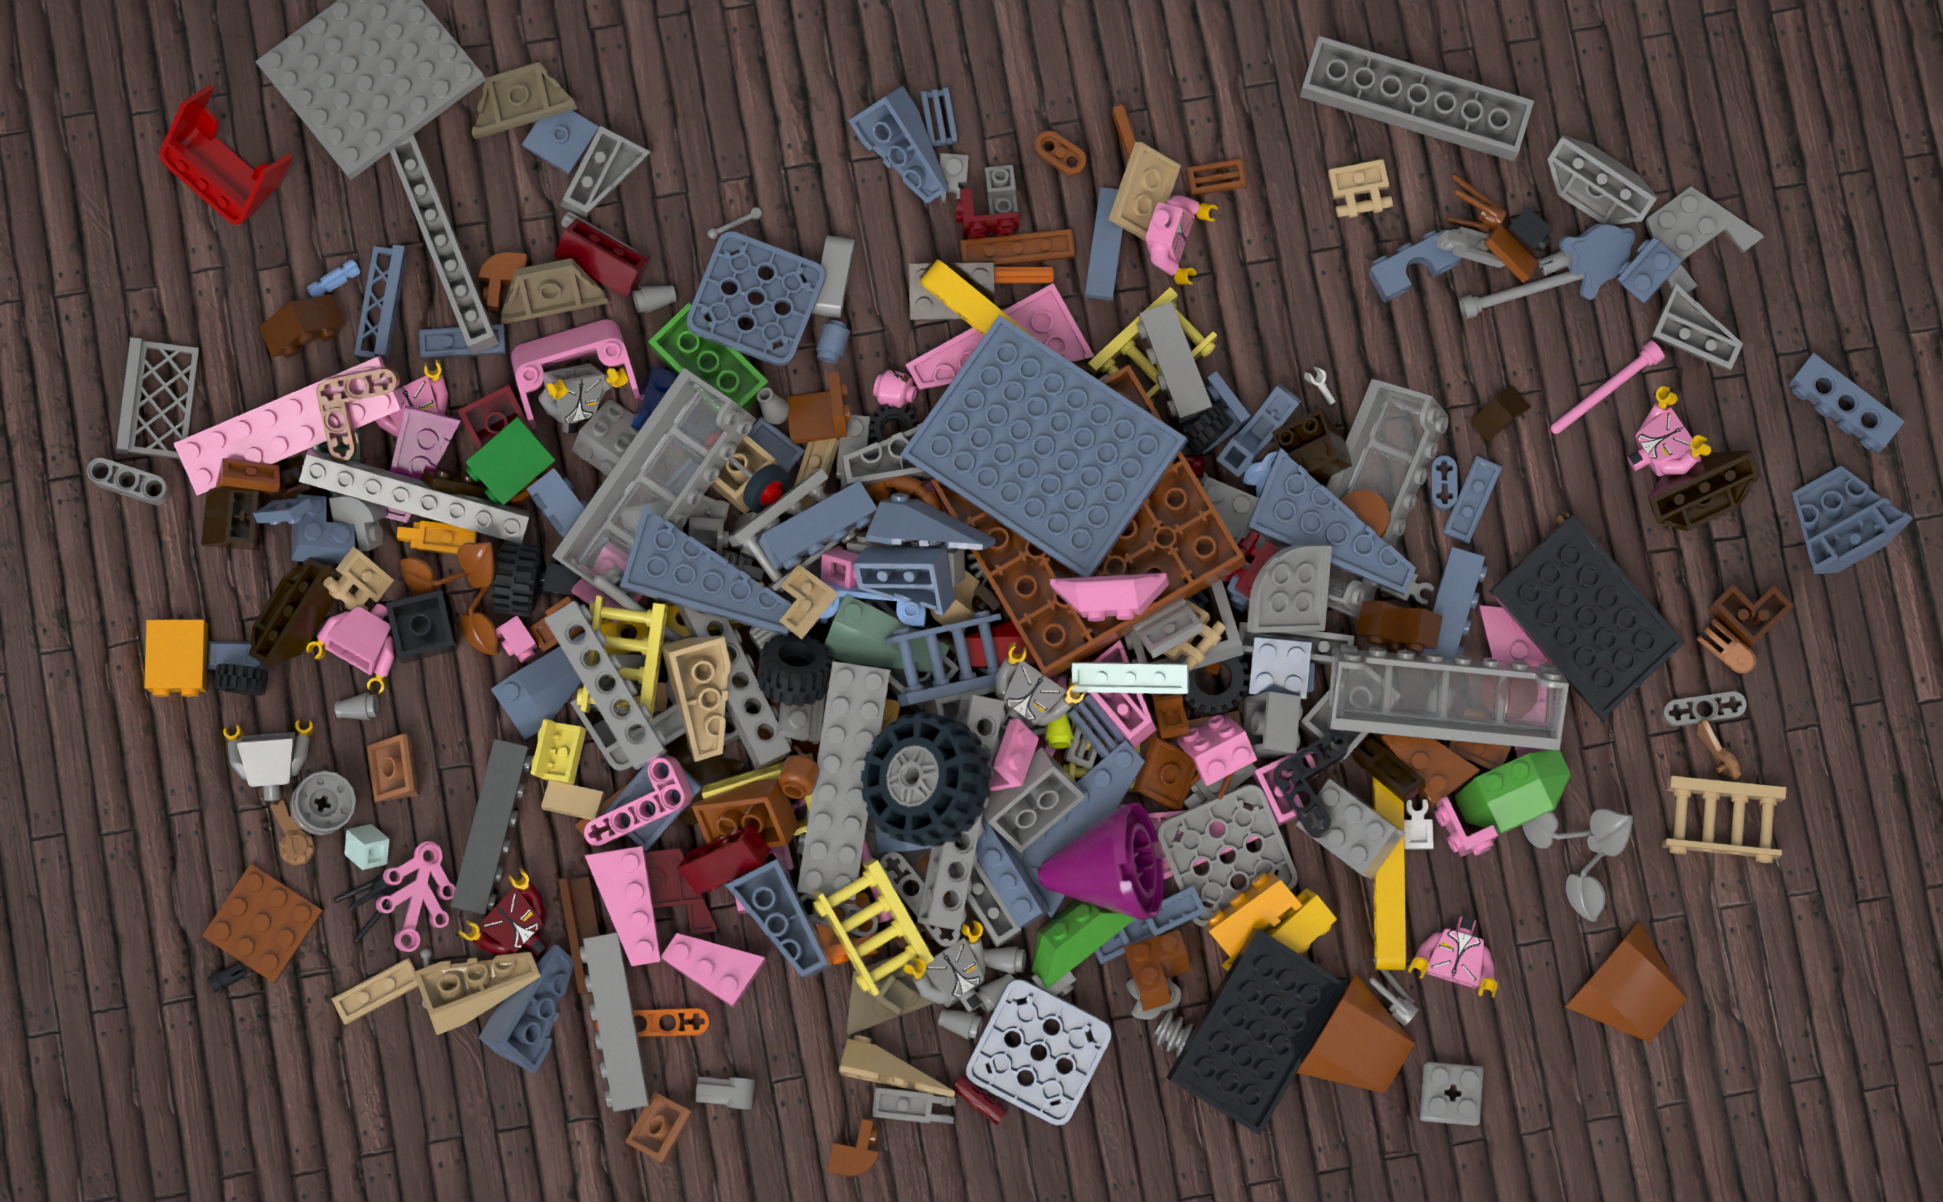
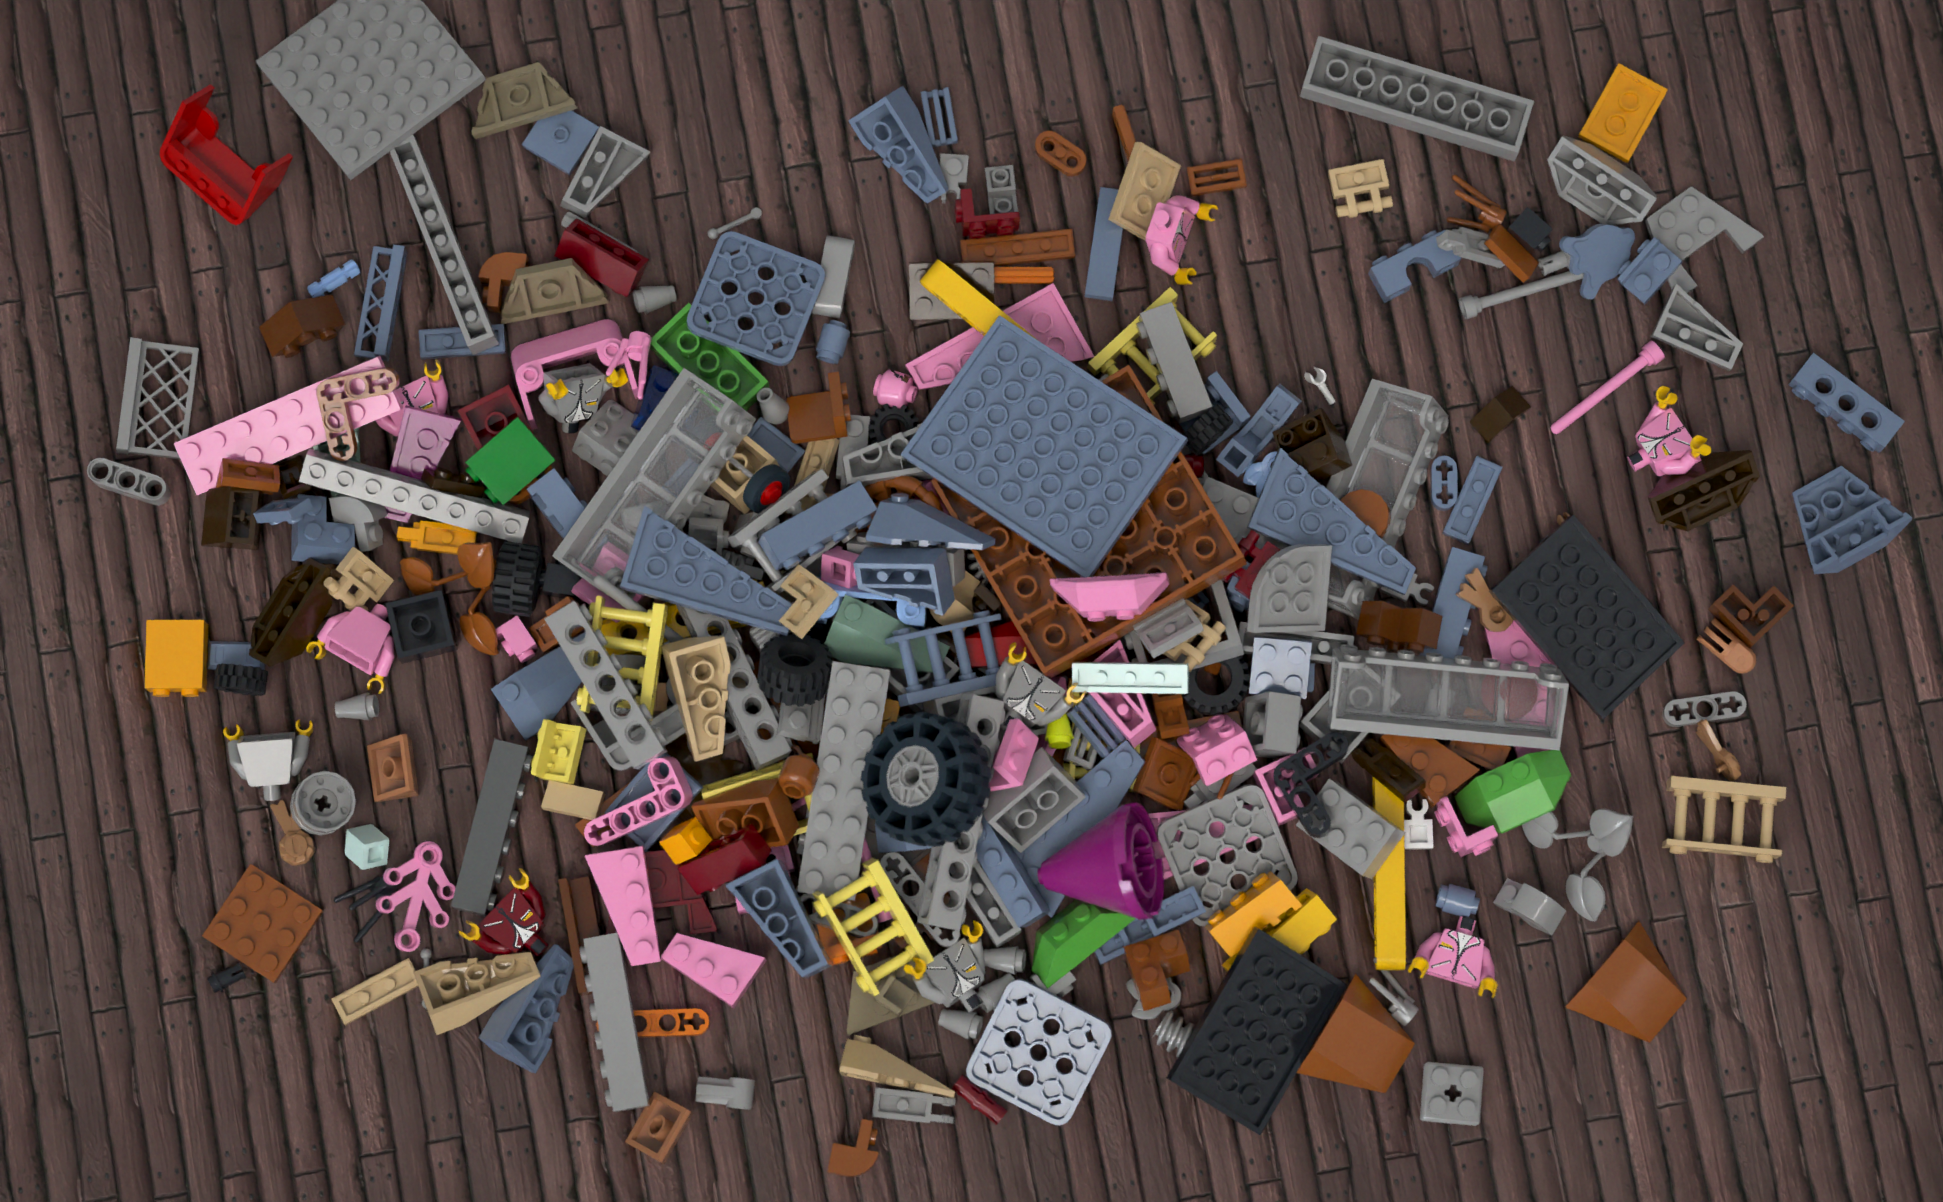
none -> bright pink plant [606,331,652,399]
none -> light orange brick [659,817,712,865]
none -> sand blue brick [1435,884,1480,918]
none -> medium nougat piece [1455,568,1513,632]
none -> light grey brick [1493,878,1566,935]
none -> light orange plate [1578,63,1668,163]

